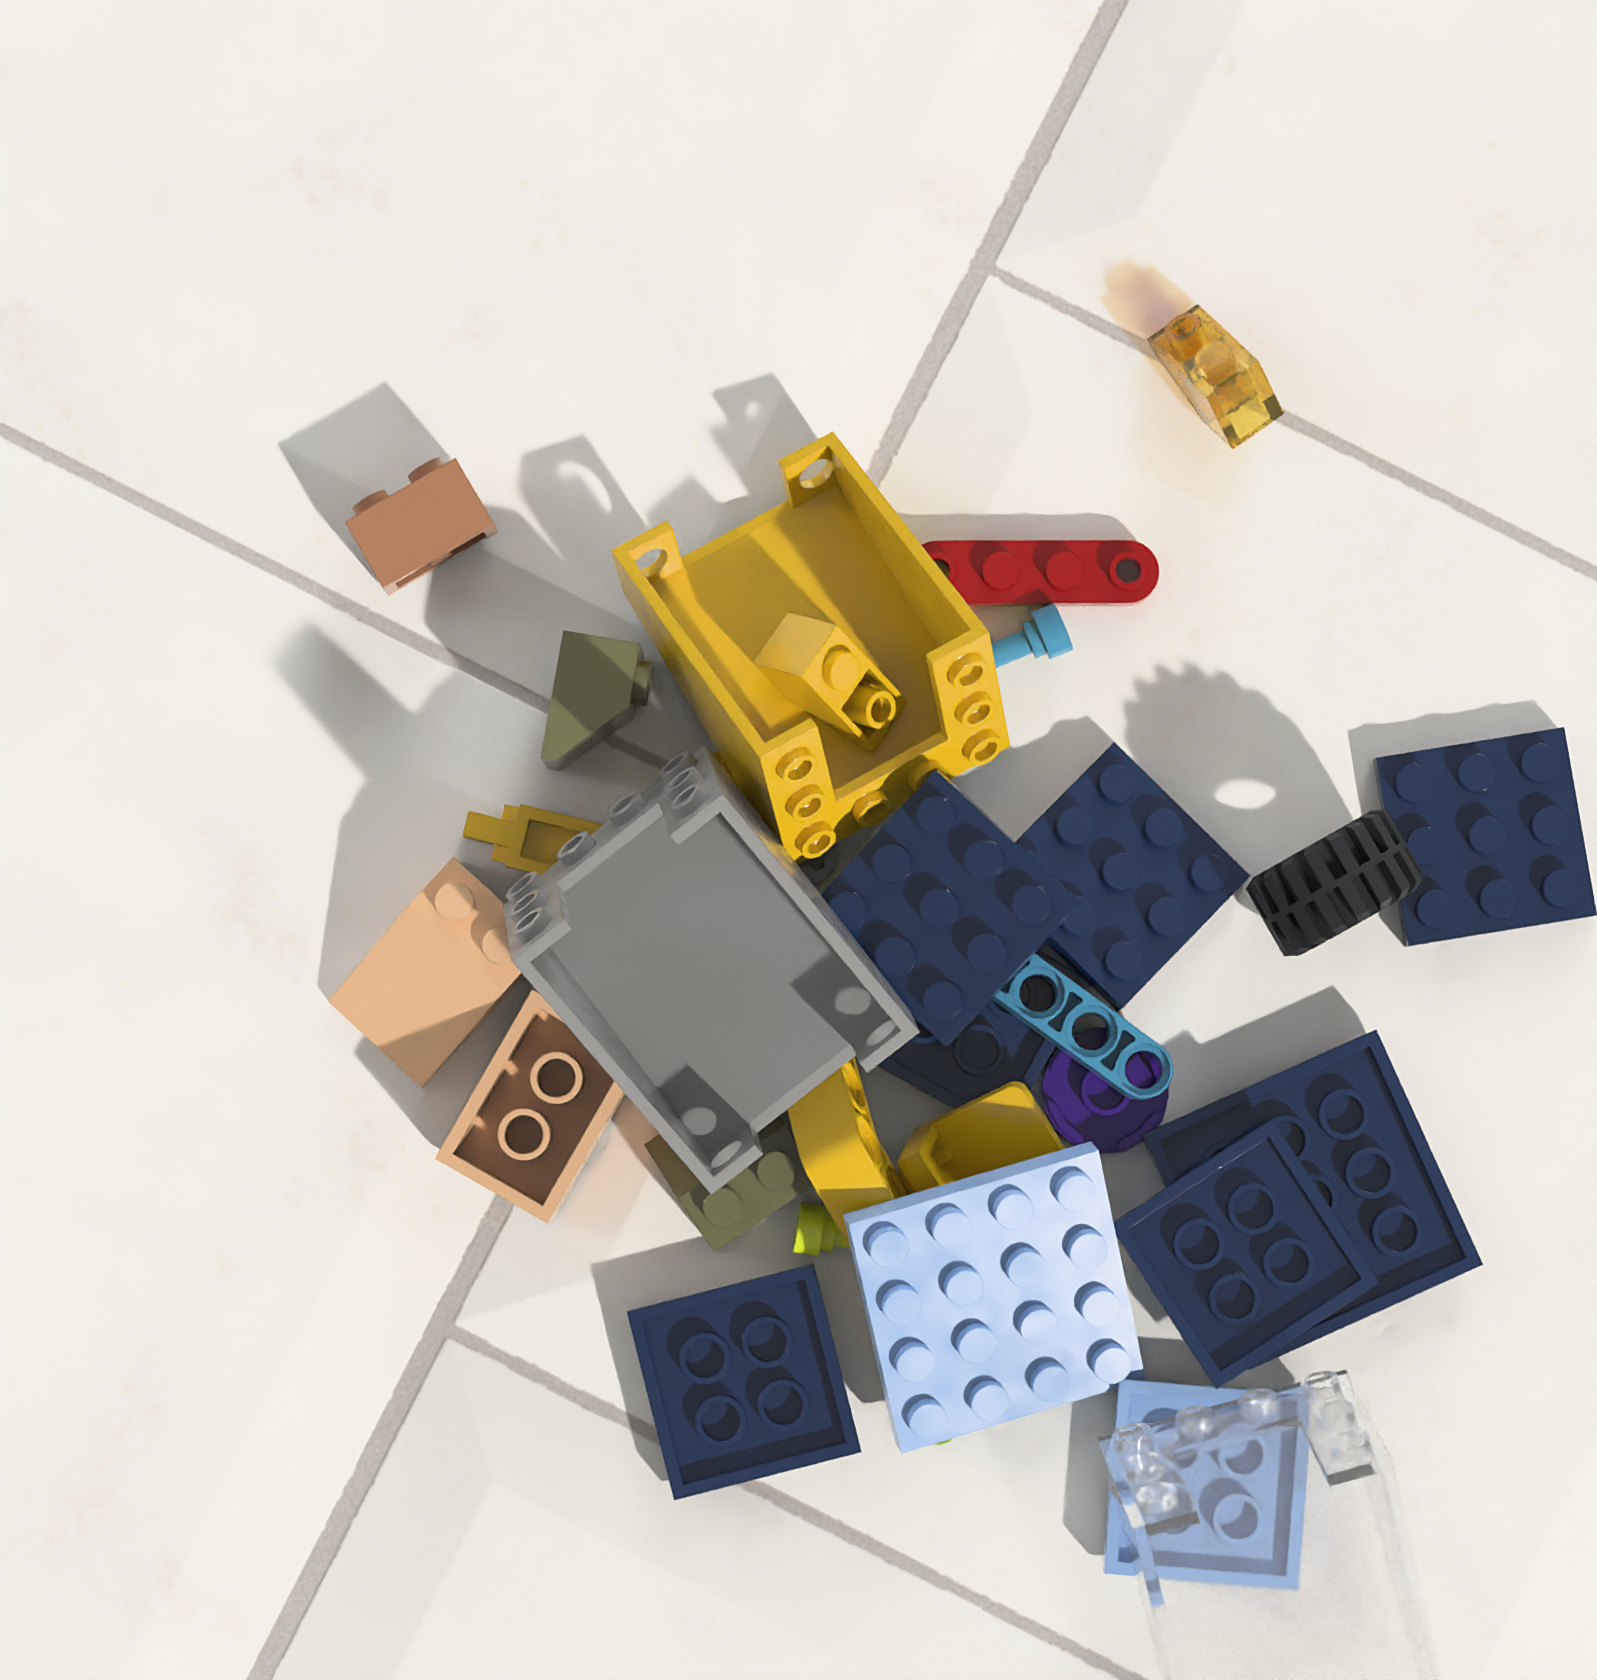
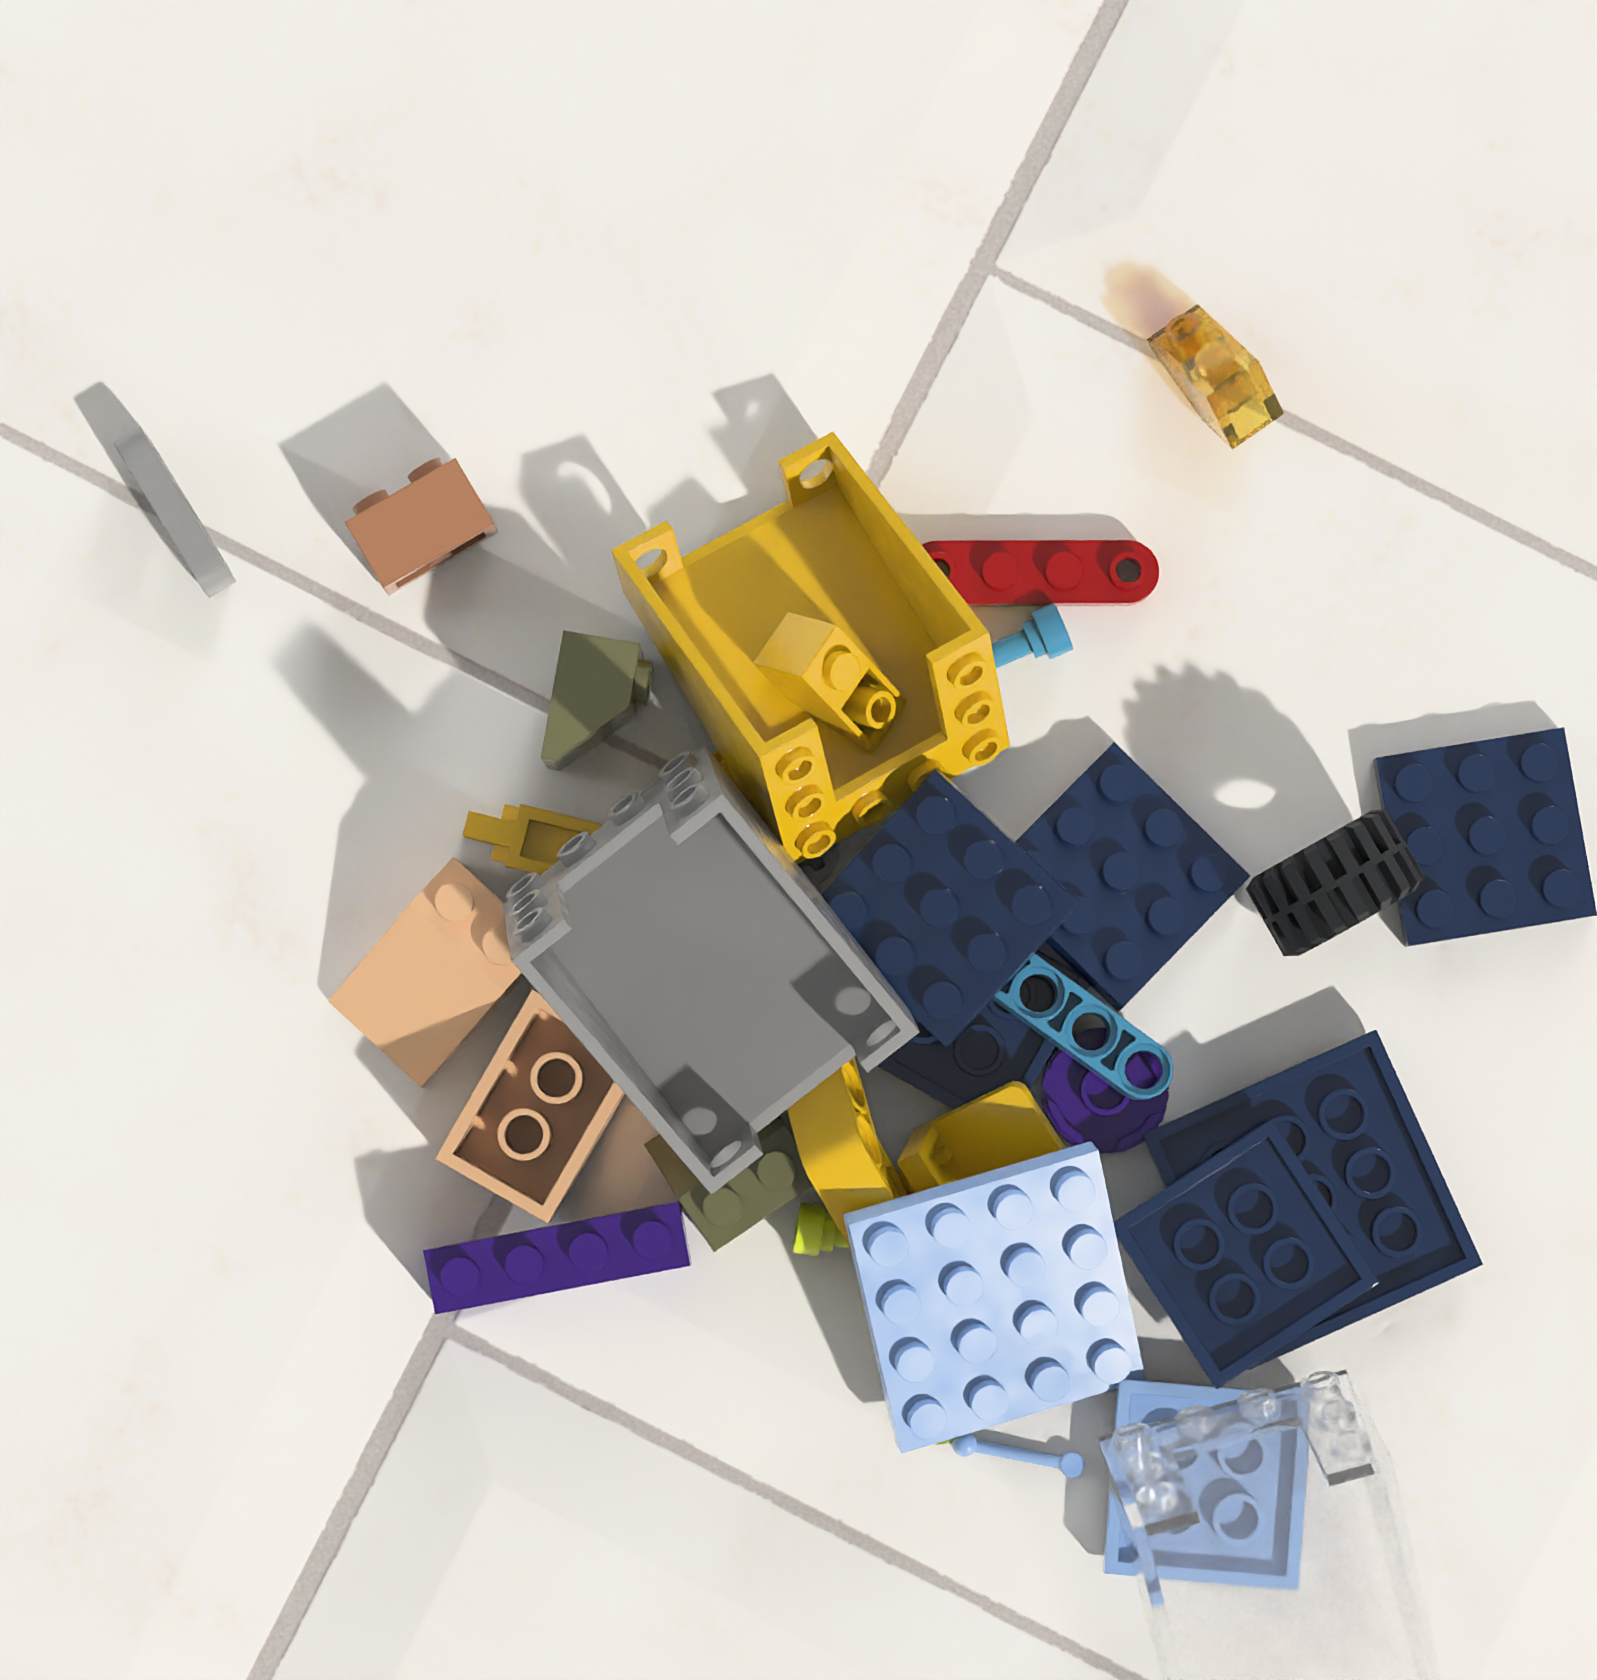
dark blue plate [627,1263,862,1500] -> none
none -> light grey beam [113,425,237,598]
none -> dark purple brick [423,1201,692,1315]
none -> light blue hinge [952,1433,1085,1478]

